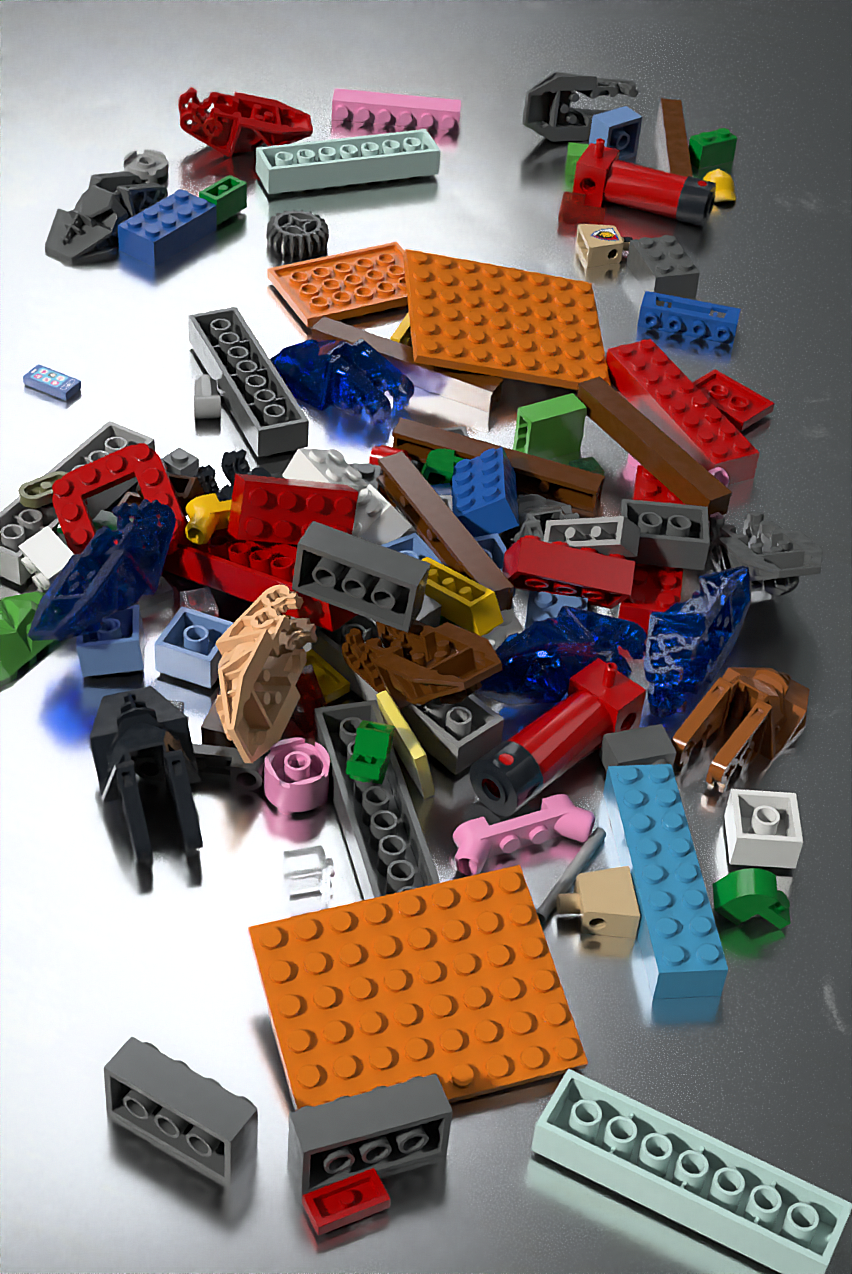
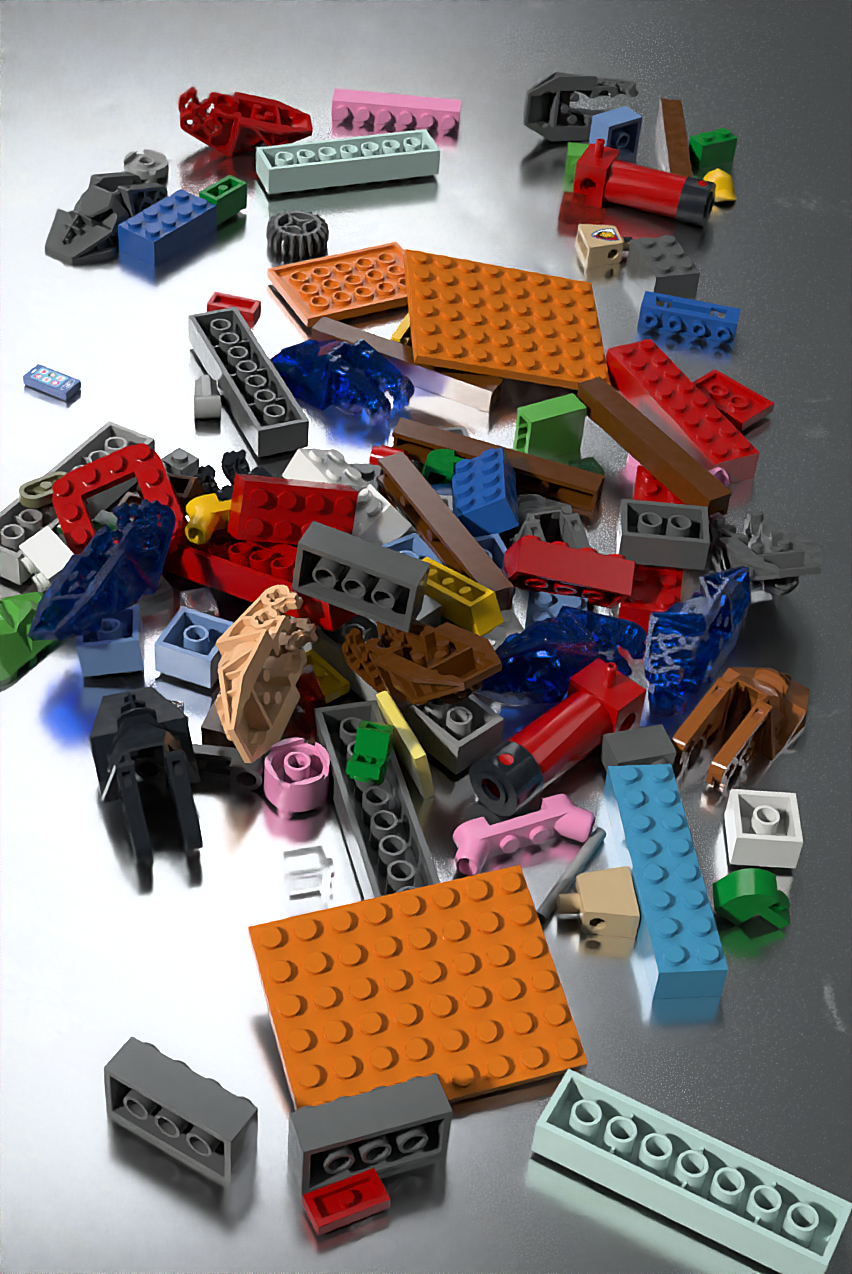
light grey brick [543,516,641,557] -> none
none -> red tile [206,291,261,322]

